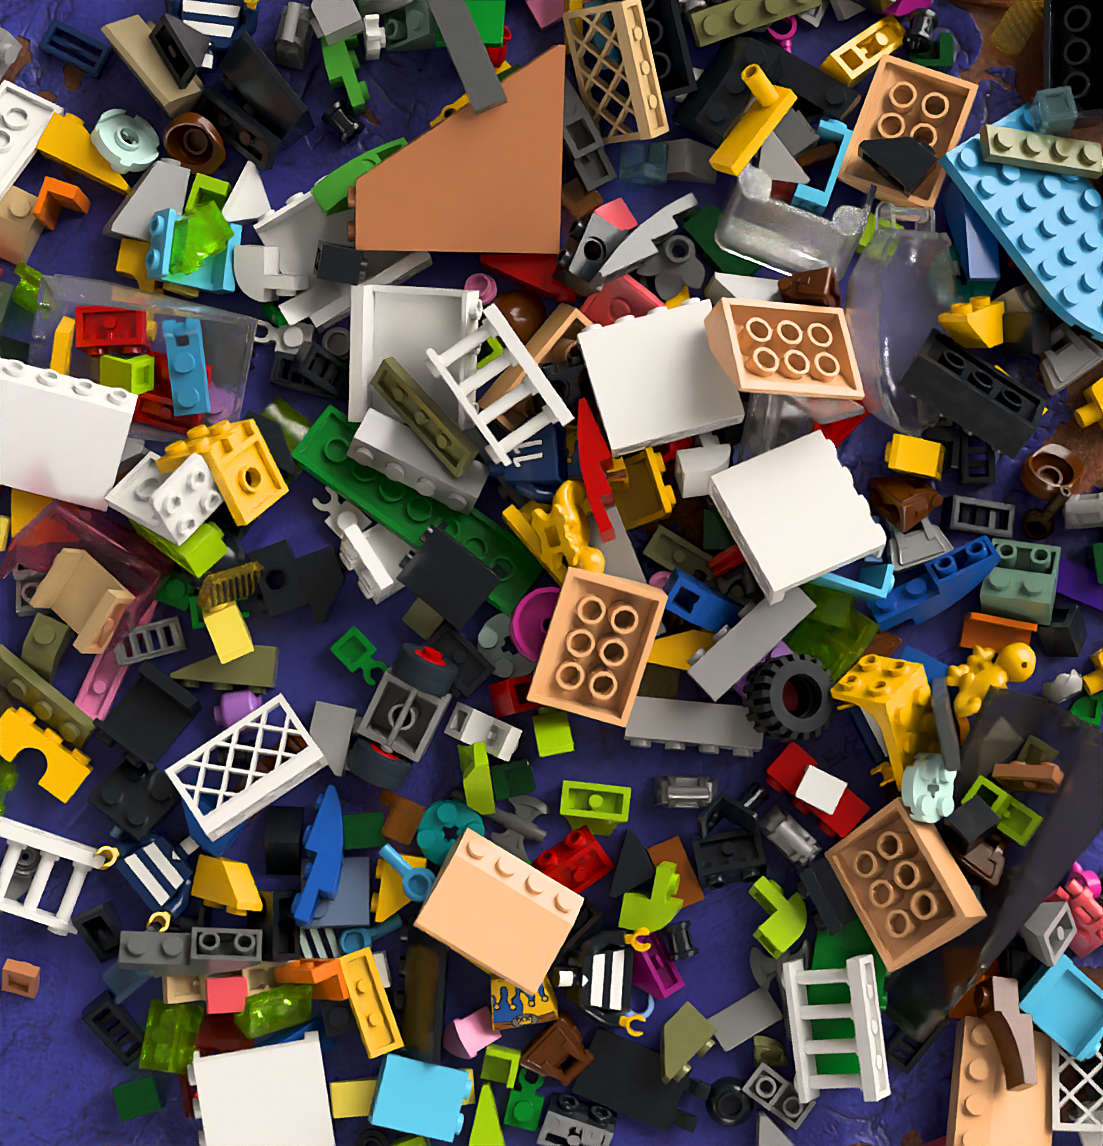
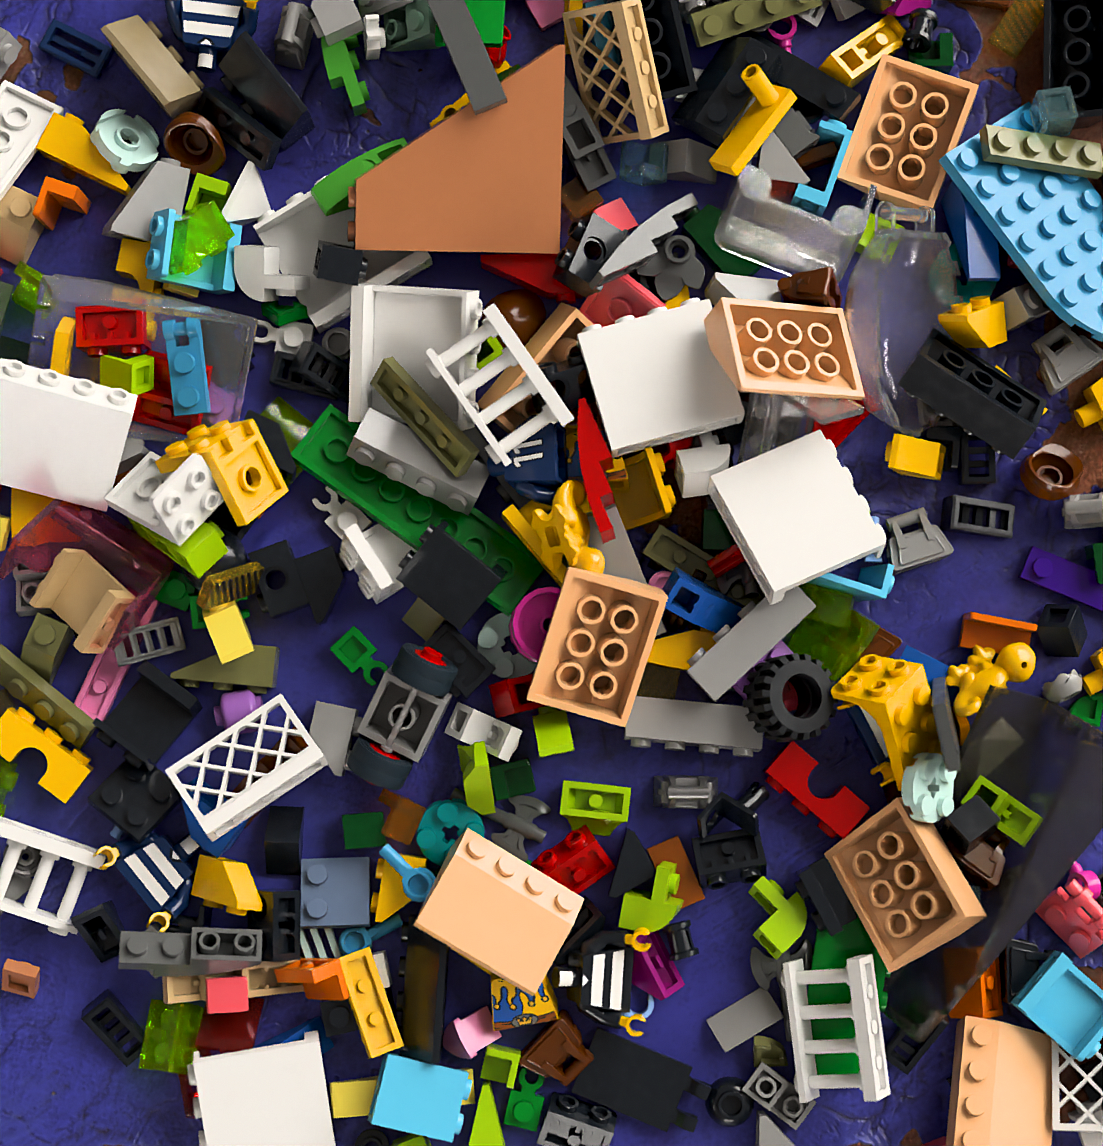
clear light blue panel [102,959,152,1005] -> none
dark green panel [112,1076,167,1122] -> none
black slope [149,13,211,89] -> none
black bush [217,740,256,770] -> none
clear neon green bracket [234,983,313,1039] -> none
white sticker [278,280,341,326] -> none
blue slope [291,785,345,929] -> none
black bush [321,100,365,145] -> none
bright pink plate [464,273,497,306] -> none
olive slope [660,1001,718,1085] -> none
light grey piece [759,804,822,869] -> none
white panel [795,765,847,815] -> none
black slope [857,137,938,198] -> none
blue slope [866,535,1001,632] -> none
reddish brown piece [870,475,943,532] -> none
reddish brown slope [974,976,1037,1092] -> none
sand green slope [980,538,1061,626] -> none
nougat plate [992,761,1071,794] -> none
black panel [1002,310,1051,354] -> none
olive tile [1016,735,1060,765] -> none
light grey slope [1018,901,1078,967] -> none
dark brown plate [1021,486,1072,541] -> none

